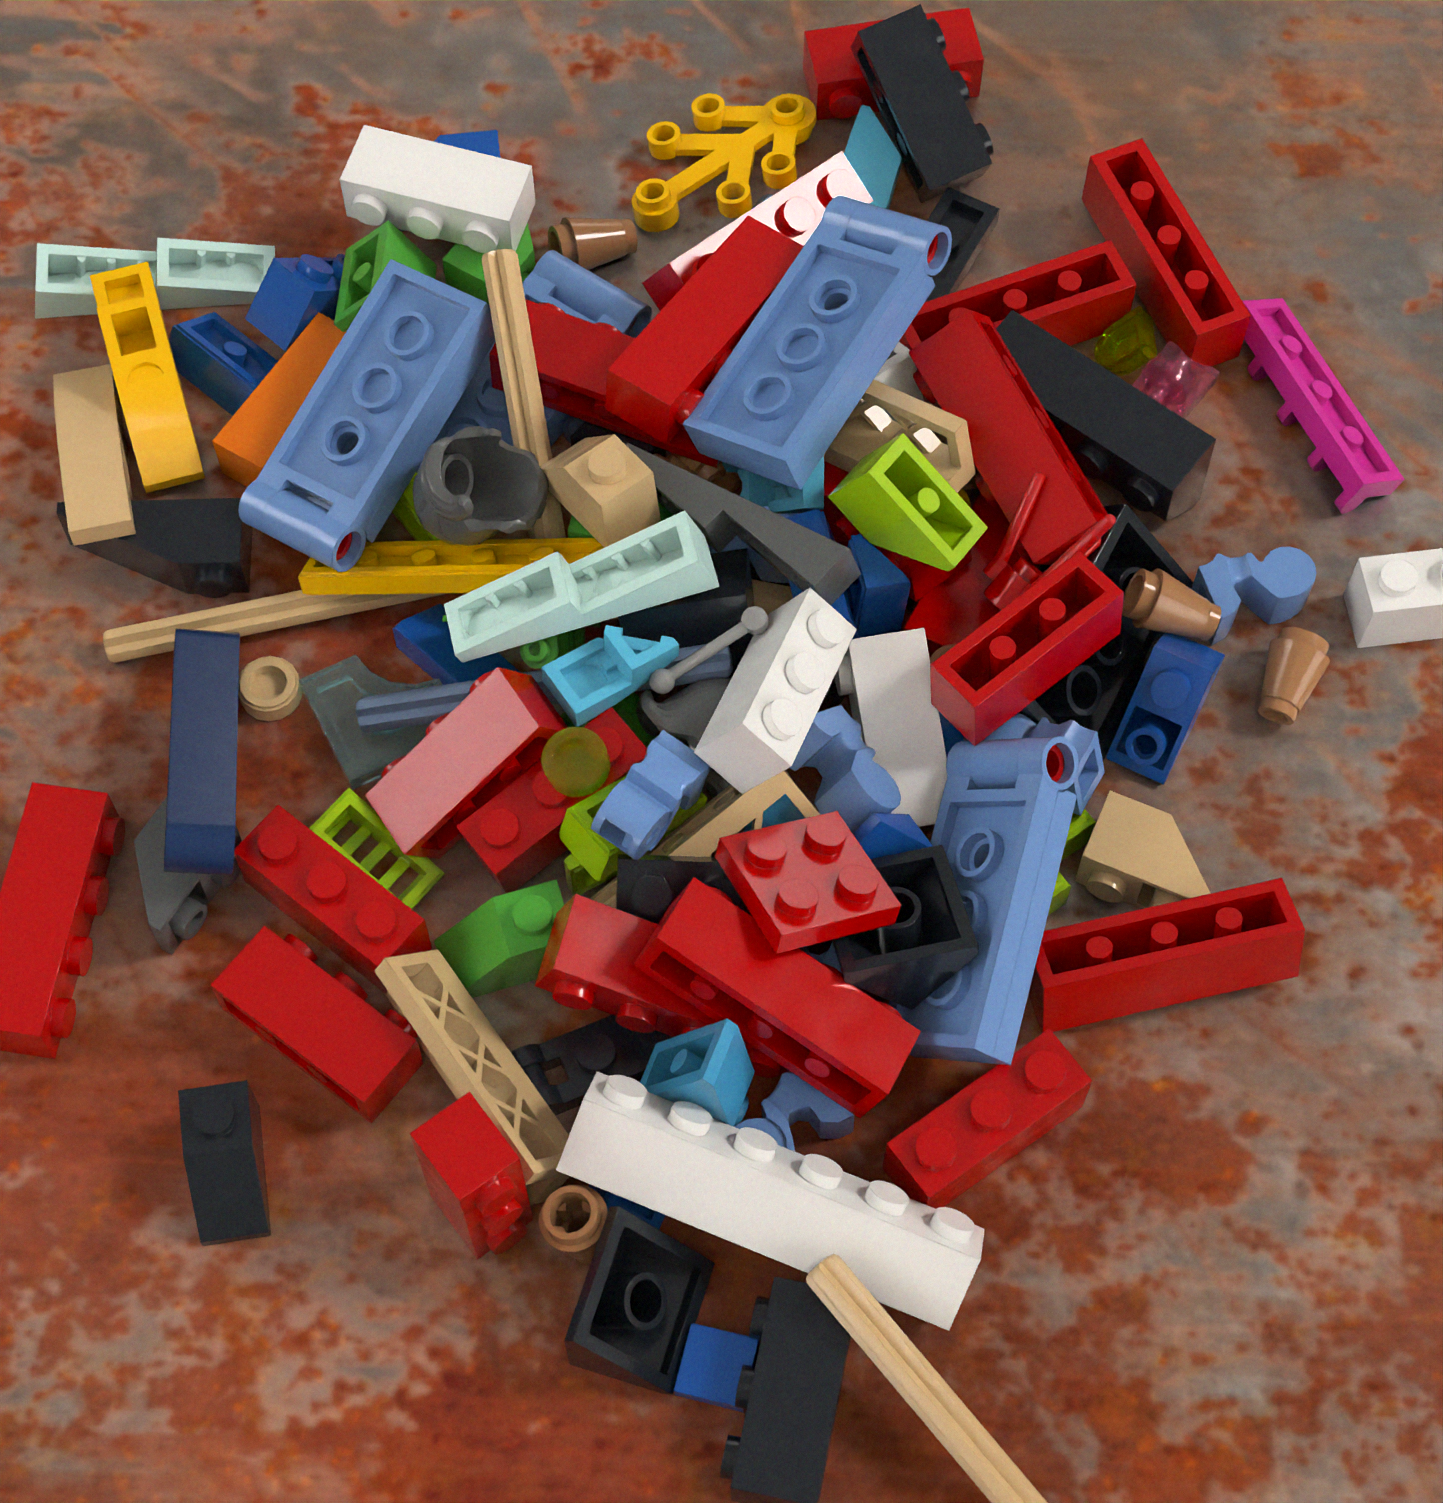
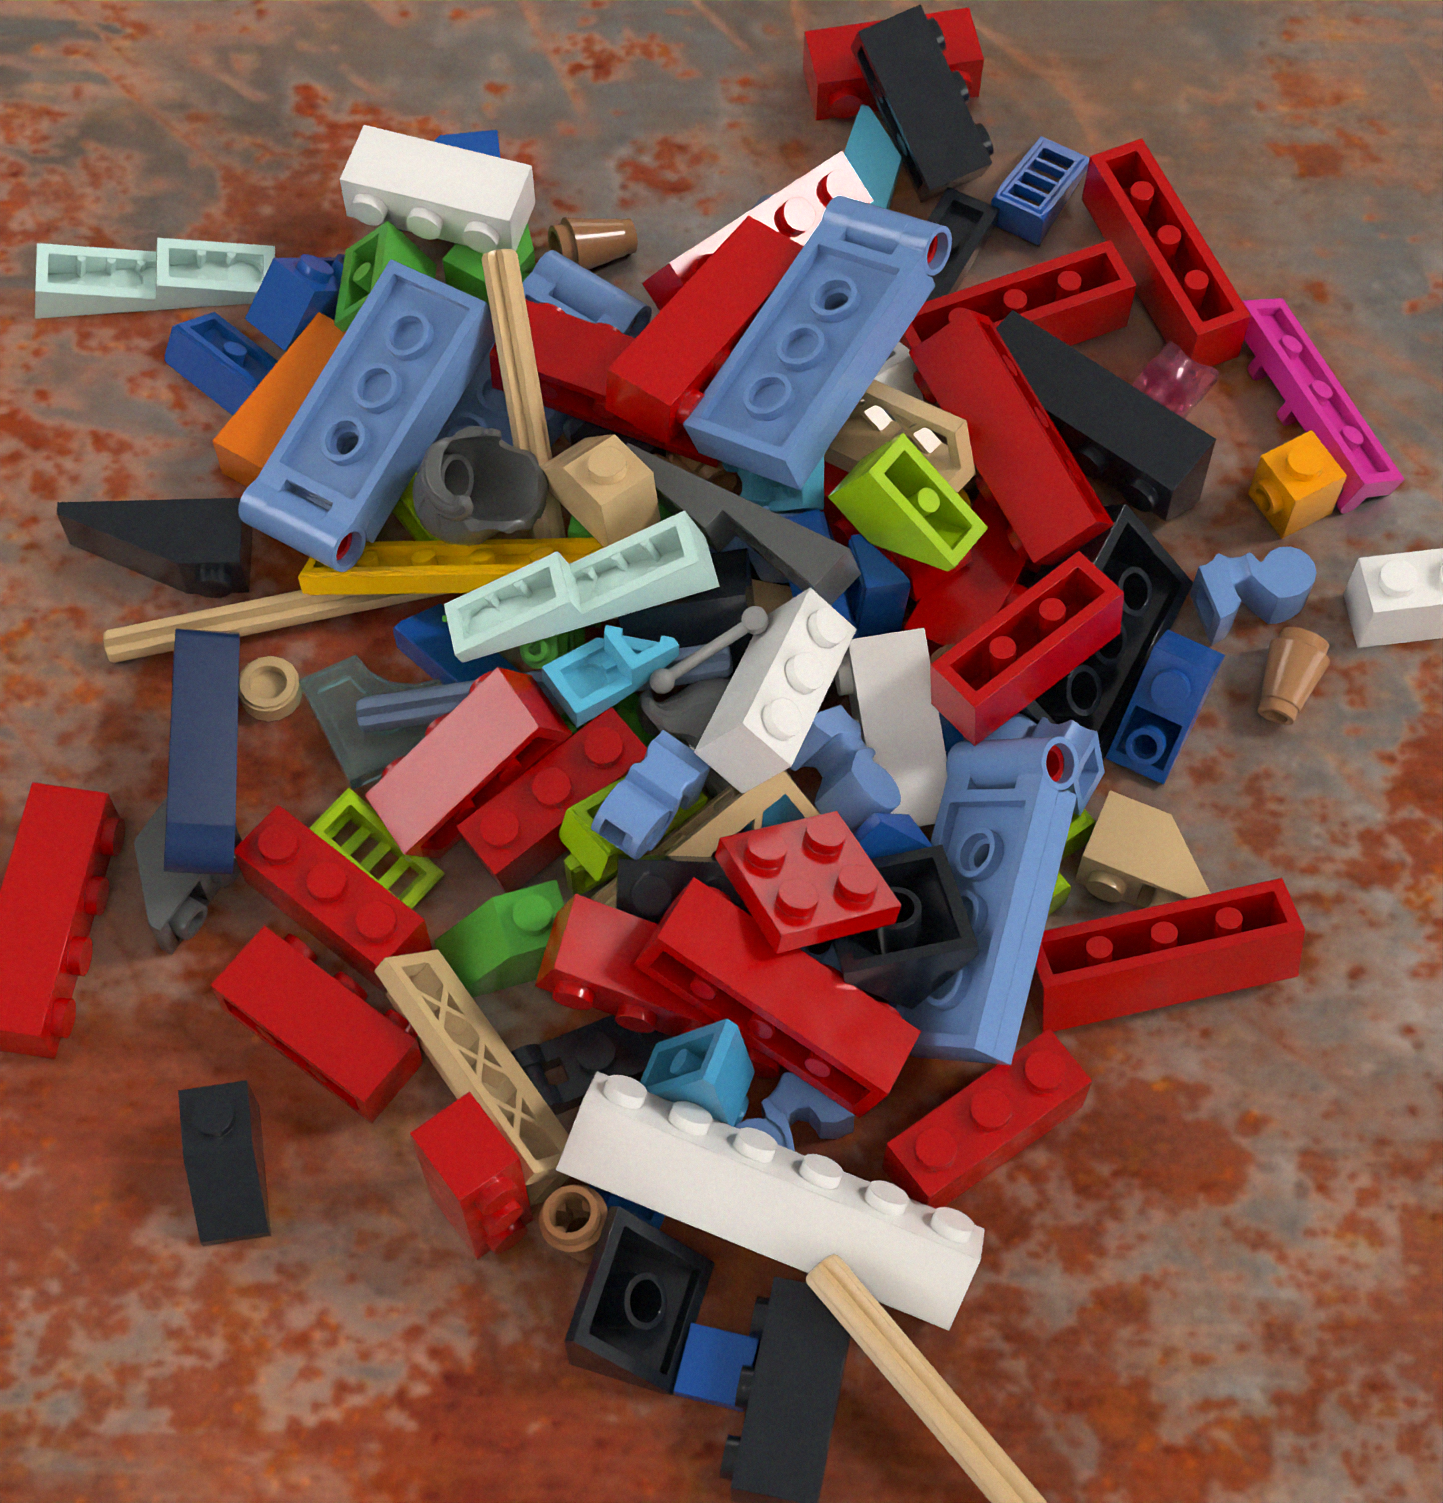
tan slope [53,364,136,546] -> none
yellow slope [90,261,205,493] -> none
clear neon green tile [541,727,610,797] -> none
yellow plant [632,93,817,232] -> none
red plant [983,472,1116,610] -> none
clear neon green tile [1094,305,1158,376] -> none
medium nougat cone [1122,568,1221,641] -> none
none -> blue slope [991,136,1089,246]
none -> light orange brick [1248,430,1347,539]

